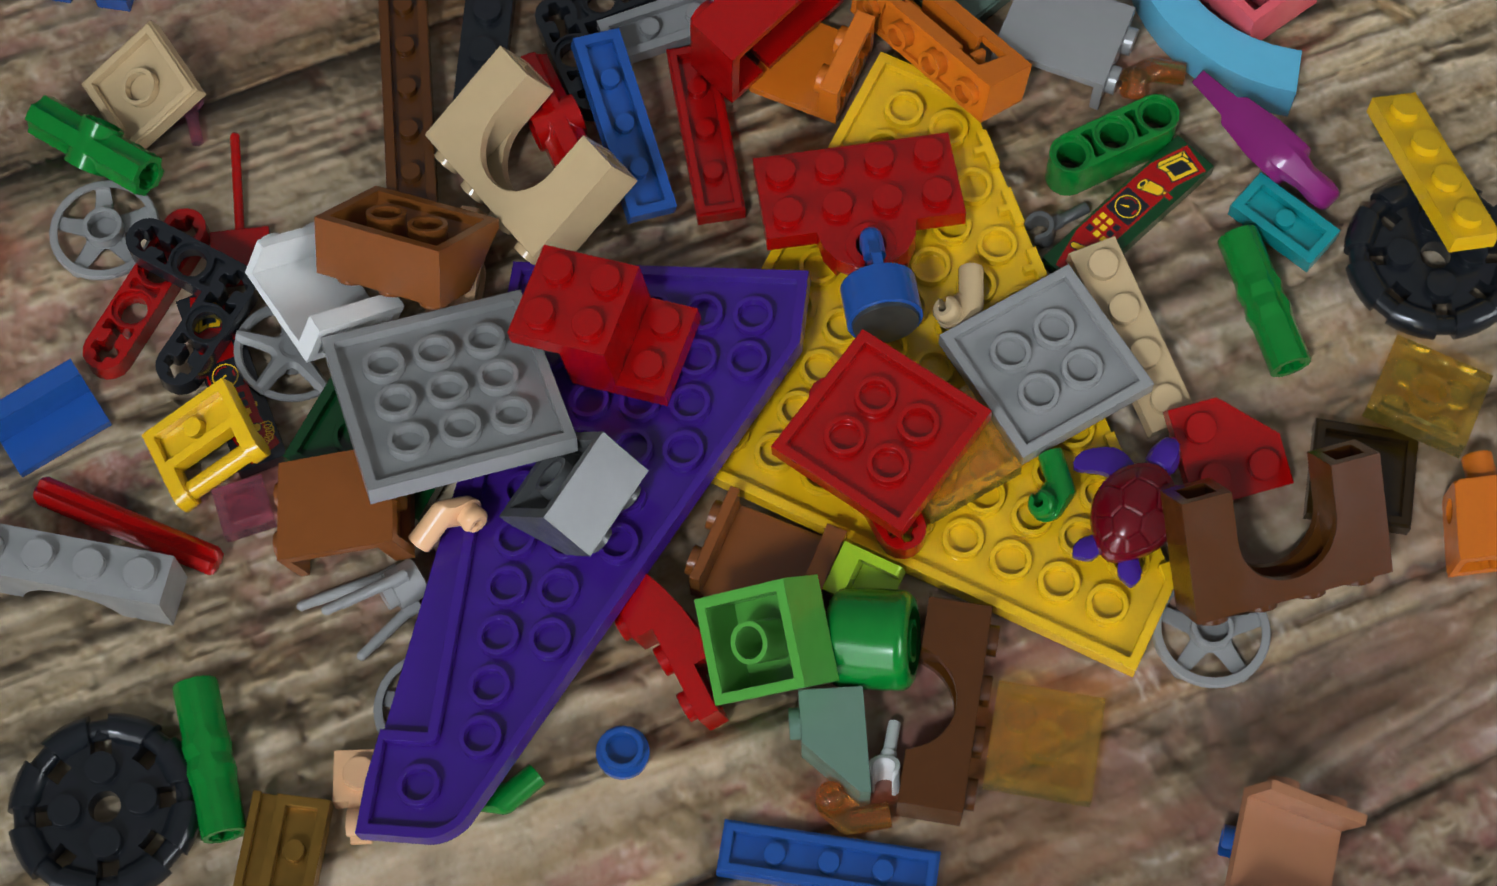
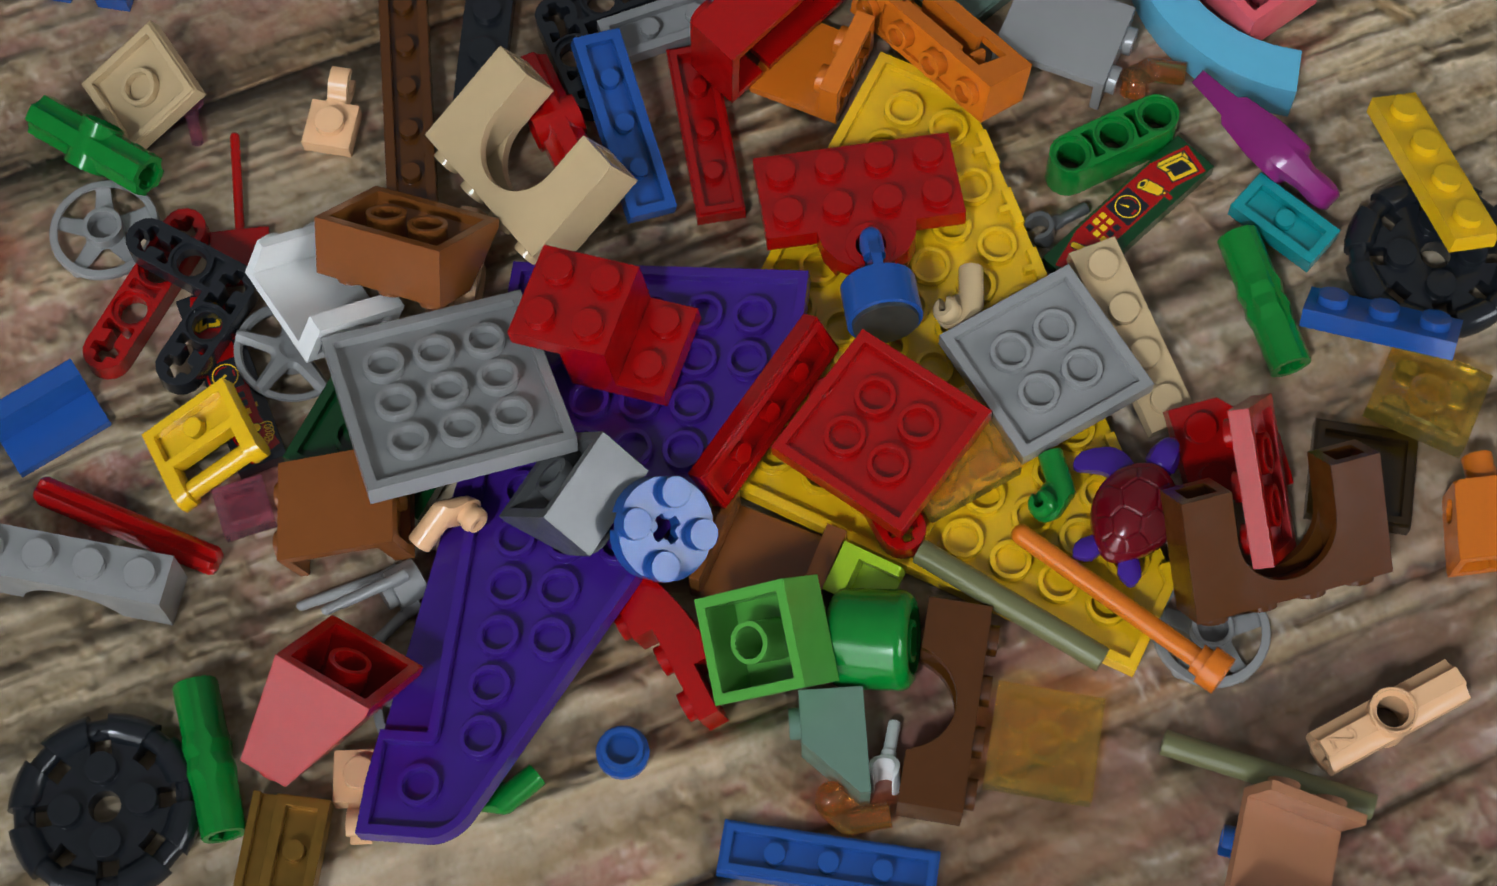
none -> slope [240,615,423,787]
none -> light nougat plate [301,66,363,157]
none -> plate [610,476,718,583]
none -> red tile [688,313,839,509]
none -> olive piece [912,540,1110,671]
none -> orange piece [1011,524,1236,694]
none -> olive piece [1159,729,1378,820]
none -> red plate [1223,393,1296,570]
none -> blue plate [1299,286,1463,361]
none -> light nougat piece [1306,659,1471,777]

